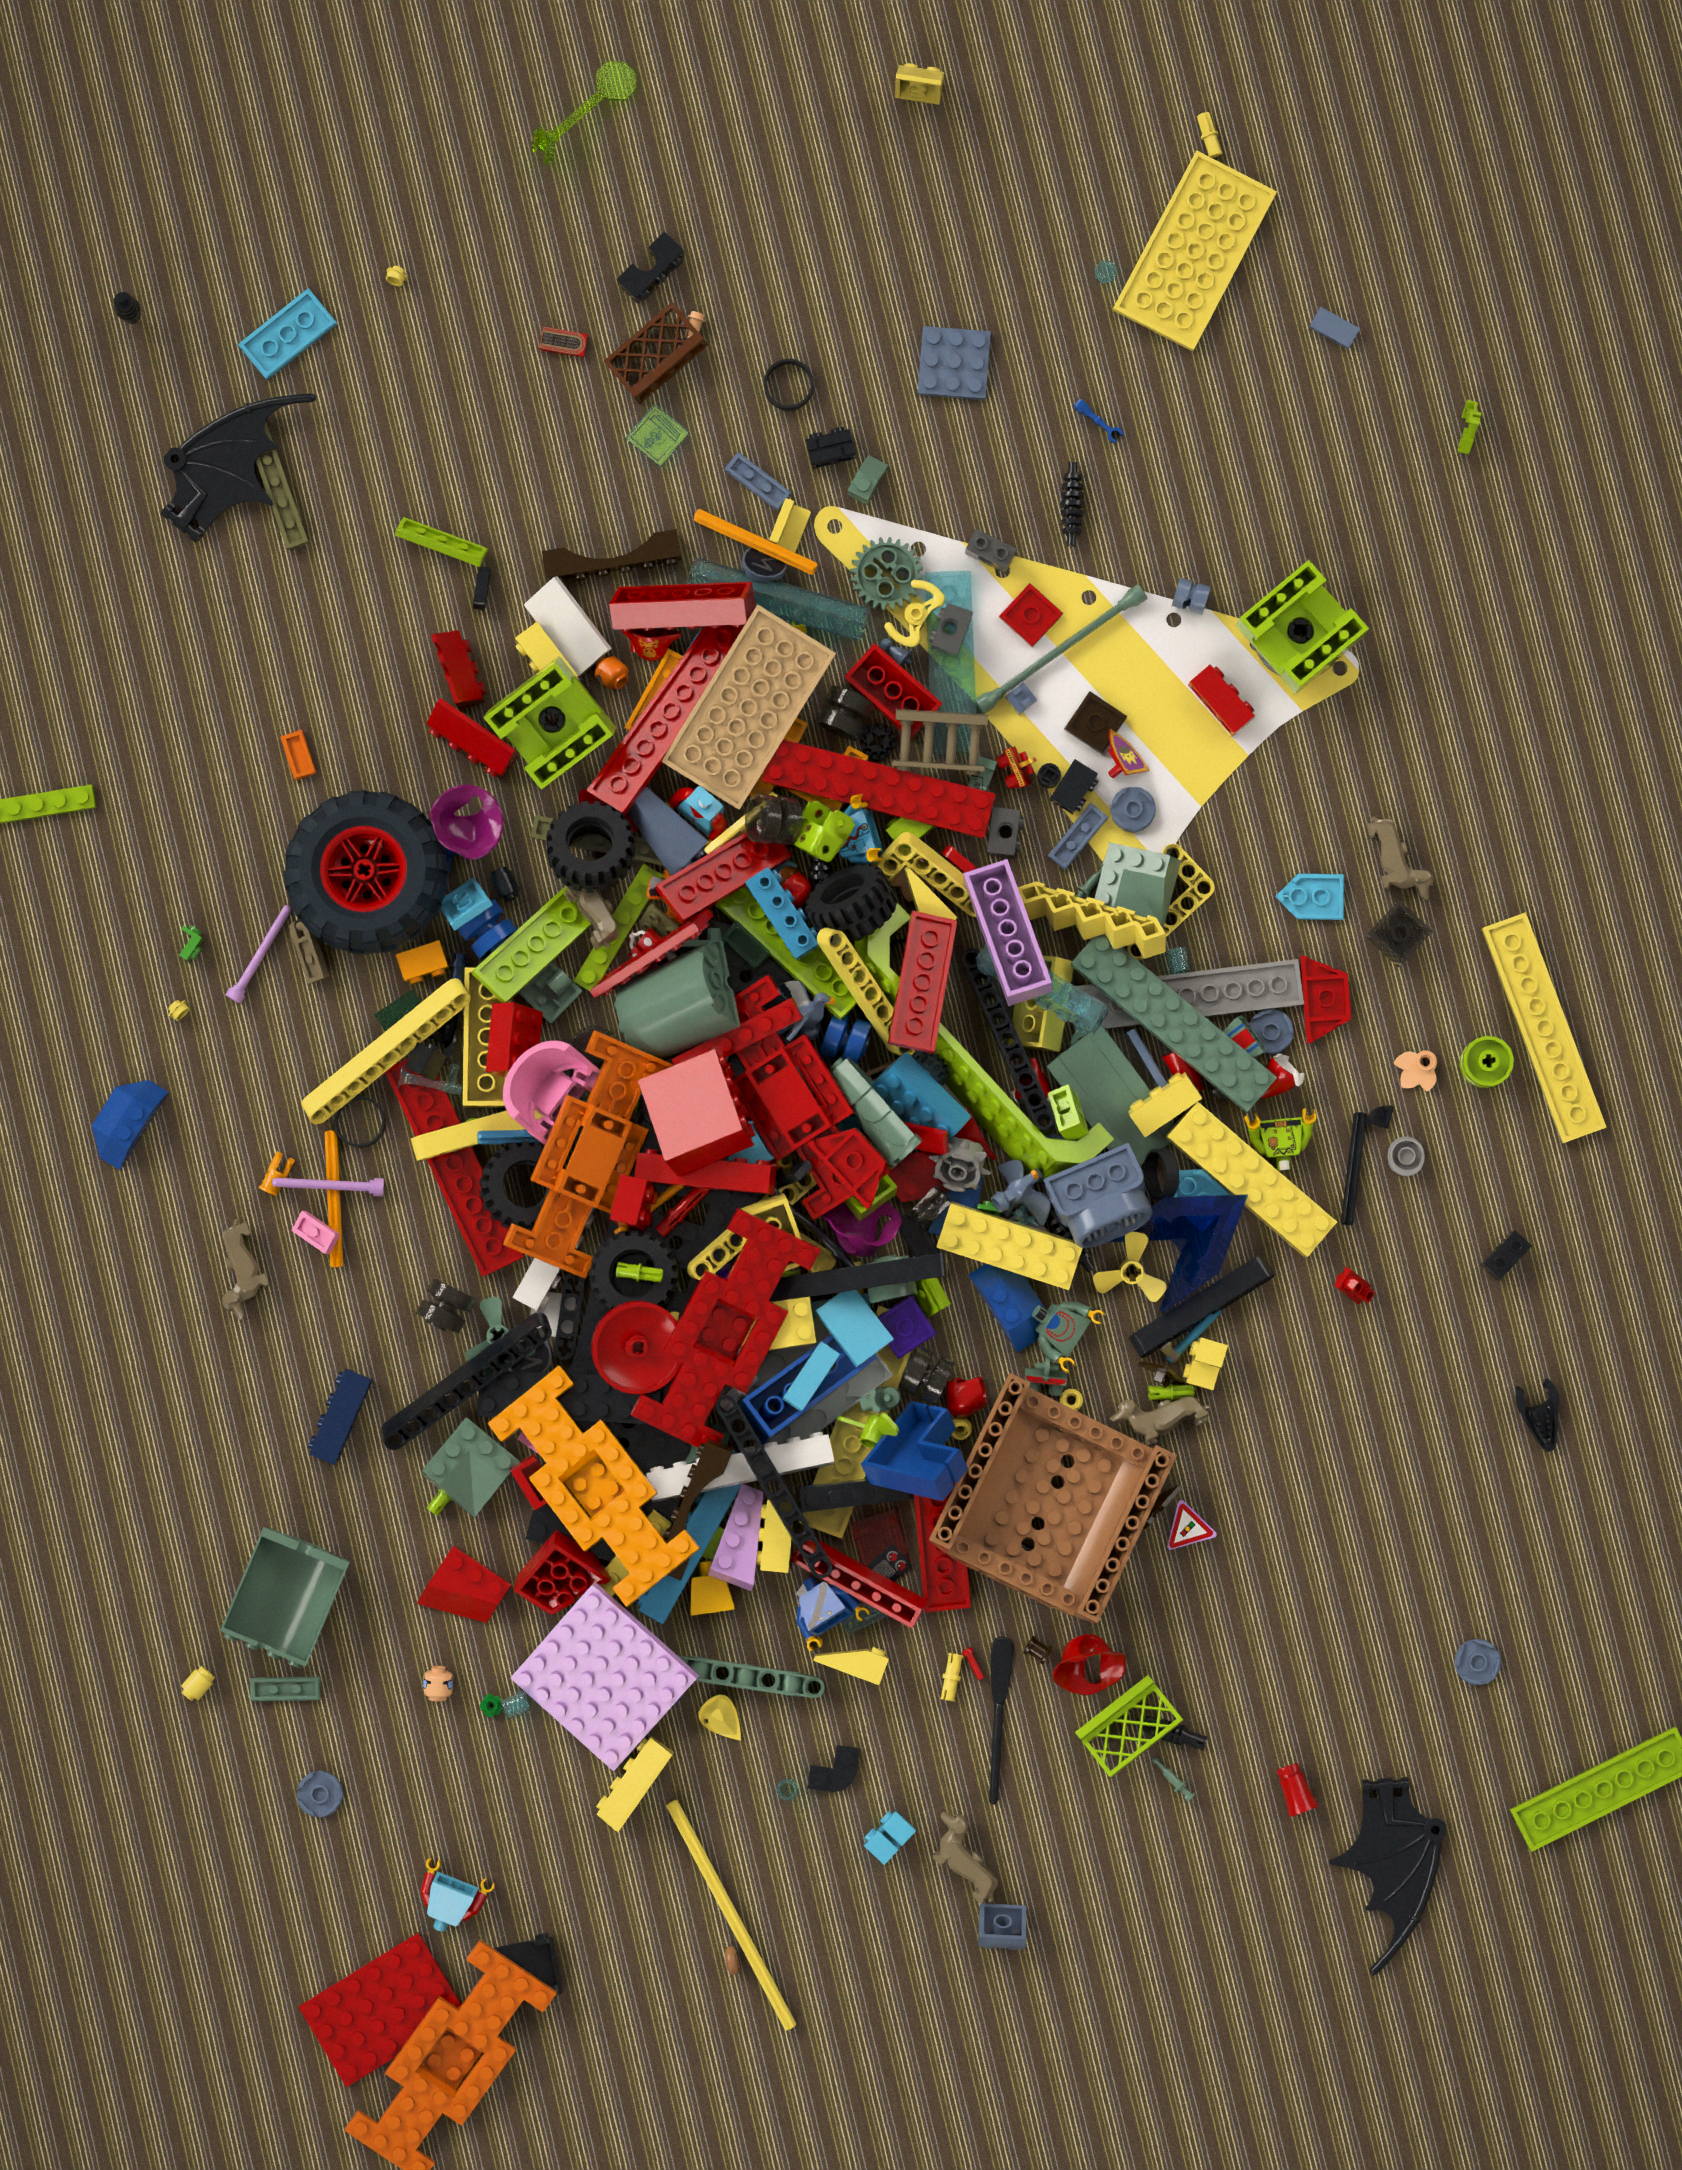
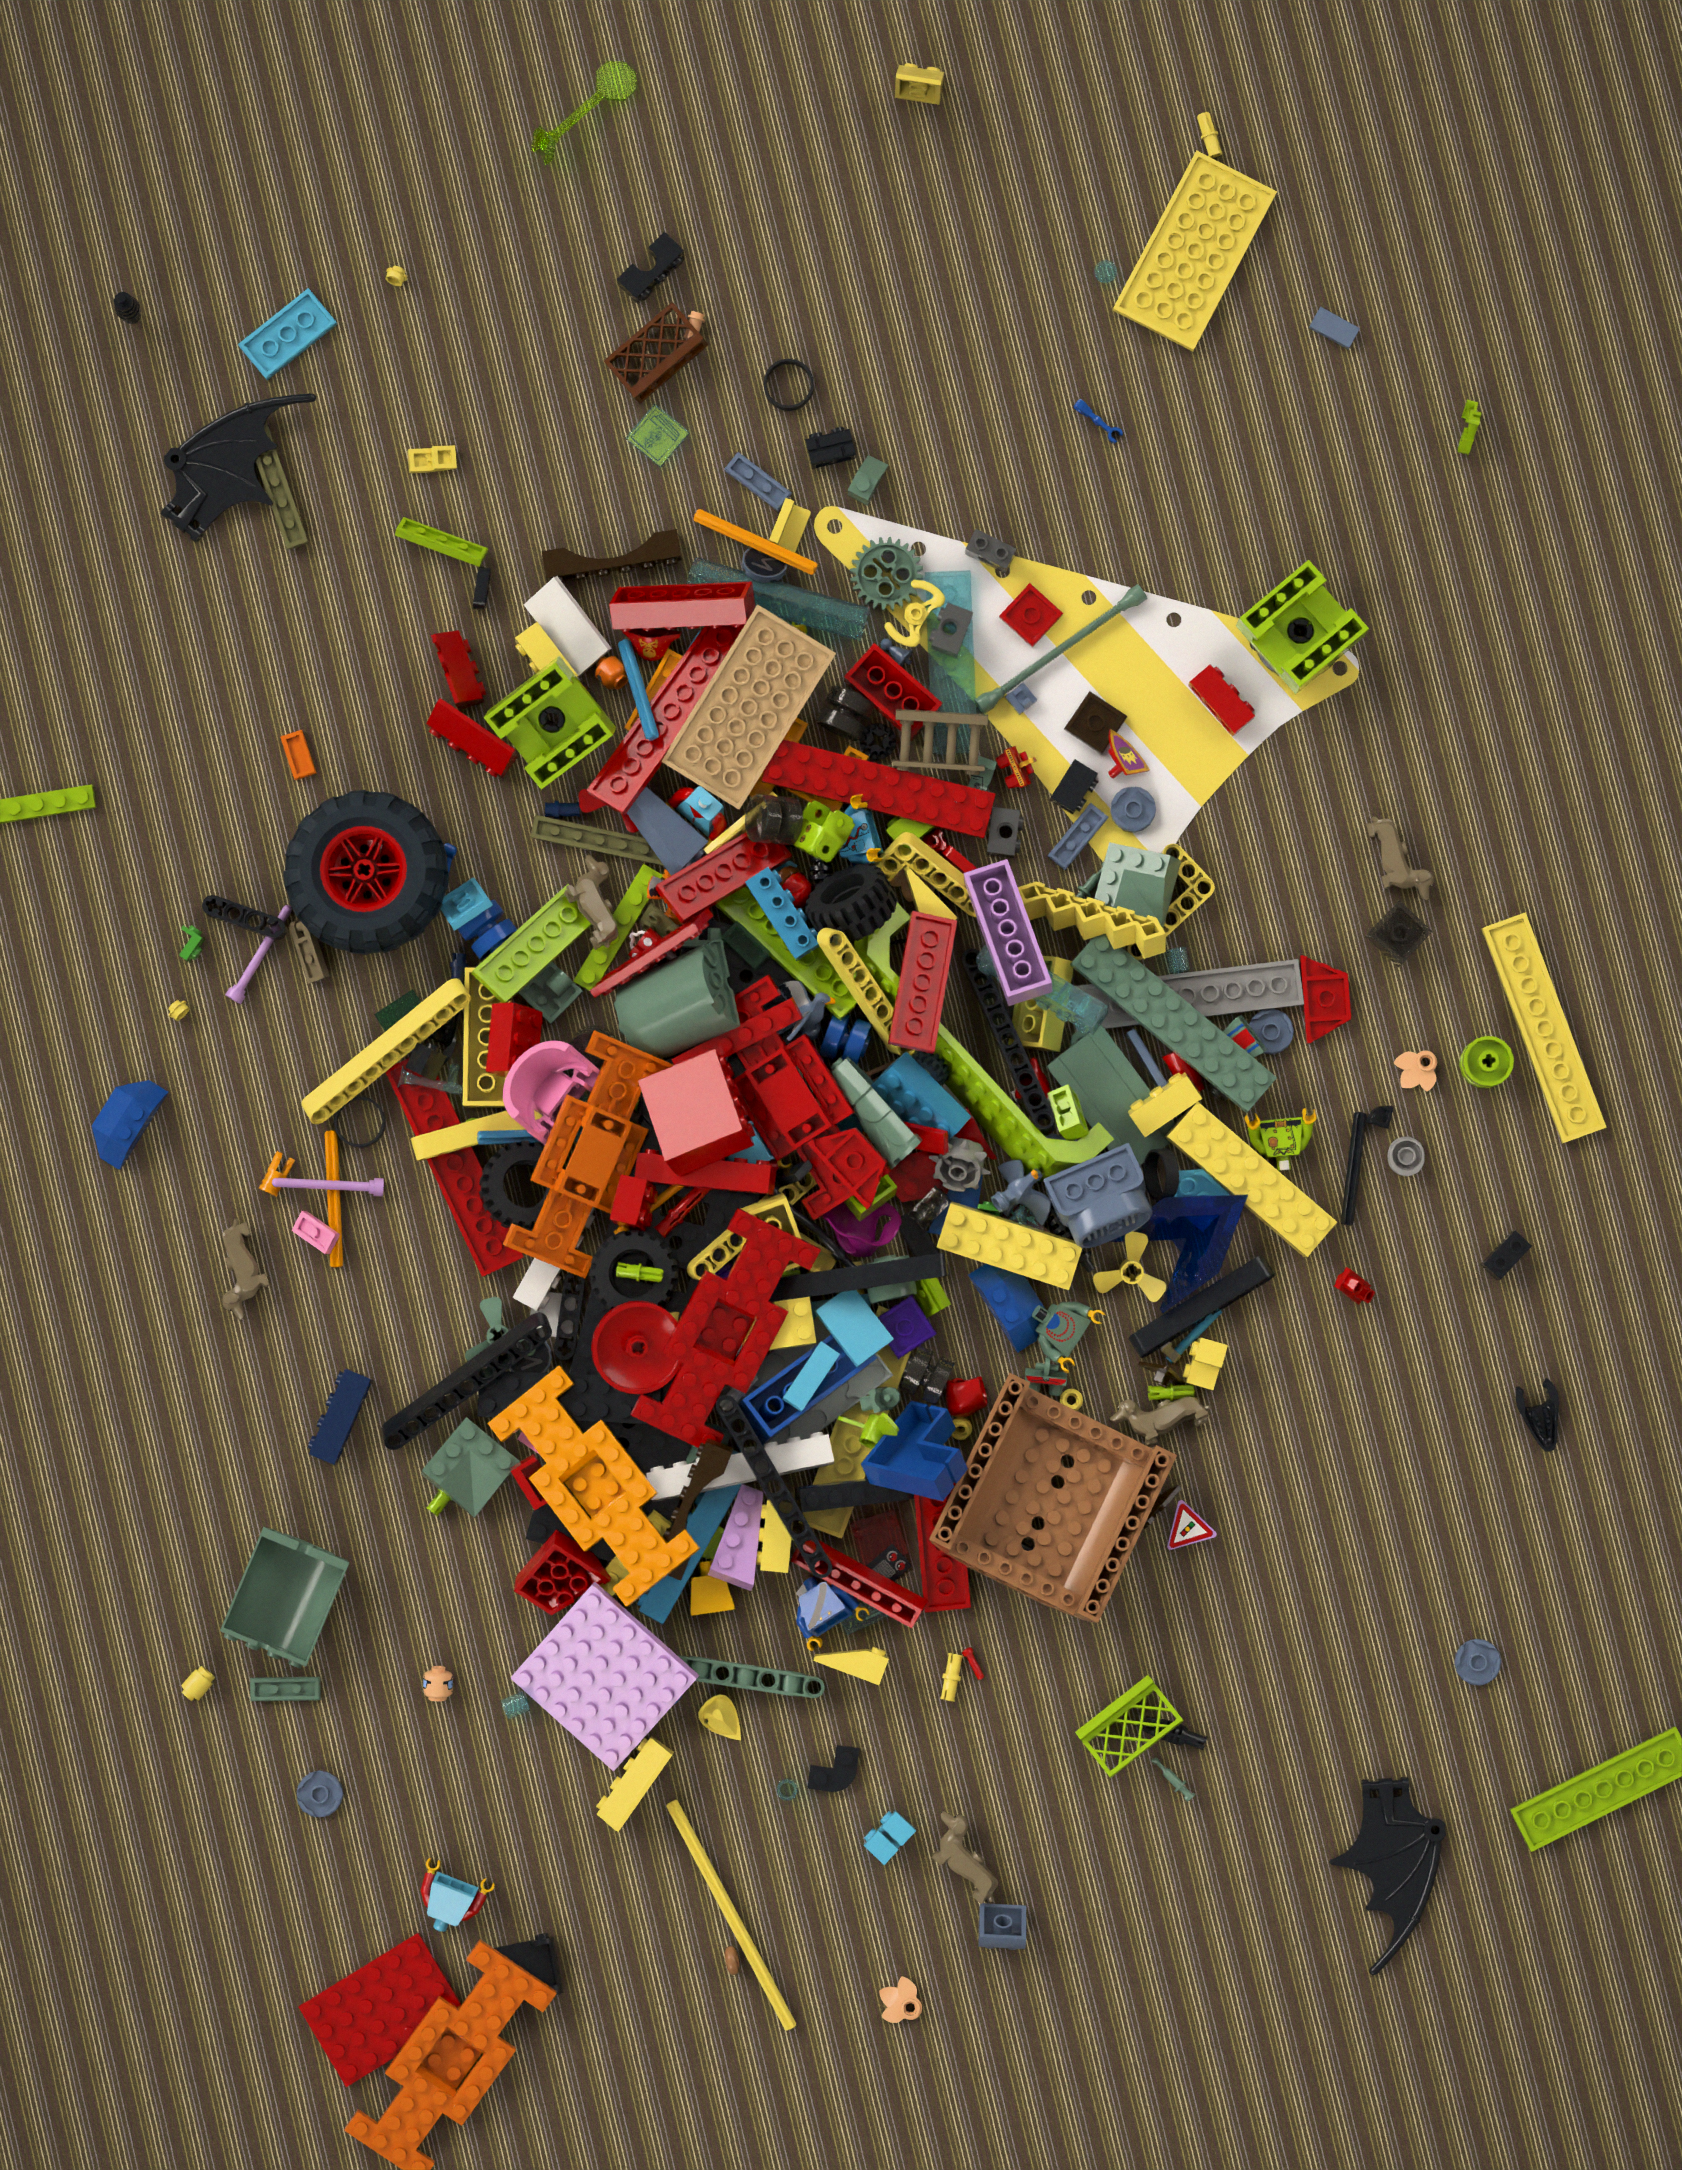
light orange brick [396,940,450,985] -> none
clear smoke wheel [416,1278,476,1334] -> none
red wedge [416,1546,513,1623] -> none
magenta piece [430,785,503,860] -> none
green plate [480,1694,503,1717] -> none
black brick [490,866,520,902] -> none
tile [539,326,588,358] -> none
black tyre [546,801,635,893] -> none
sand blue plate [917,326,991,400] -> none
black piece [989,1637,1013,1804] -> none
dark brown bush [1023,1635,1053,1665] -> none
black wheel [1037,763,1061,789] -> none
red piece [1052,1634,1126,1695] -> none
black piece [1060,462,1085,547] -> none
sand blue wheel [1172,577,1211,615] -> none
red hat [1261,1053,1304,1099] -> none
medium azure tile [1275,874,1344,920] -> none
red plant [1277,1763,1319,1817] -> none
none -> black beam [202,895,287,940]
none -> light yellow slope [407,445,457,473]
none -> dark blue pin [545,800,580,819]
none -> dark azure axle [618,639,659,741]
none -> light nougat plate [879,1976,922,2023]
none -> red plate [923,829,947,853]

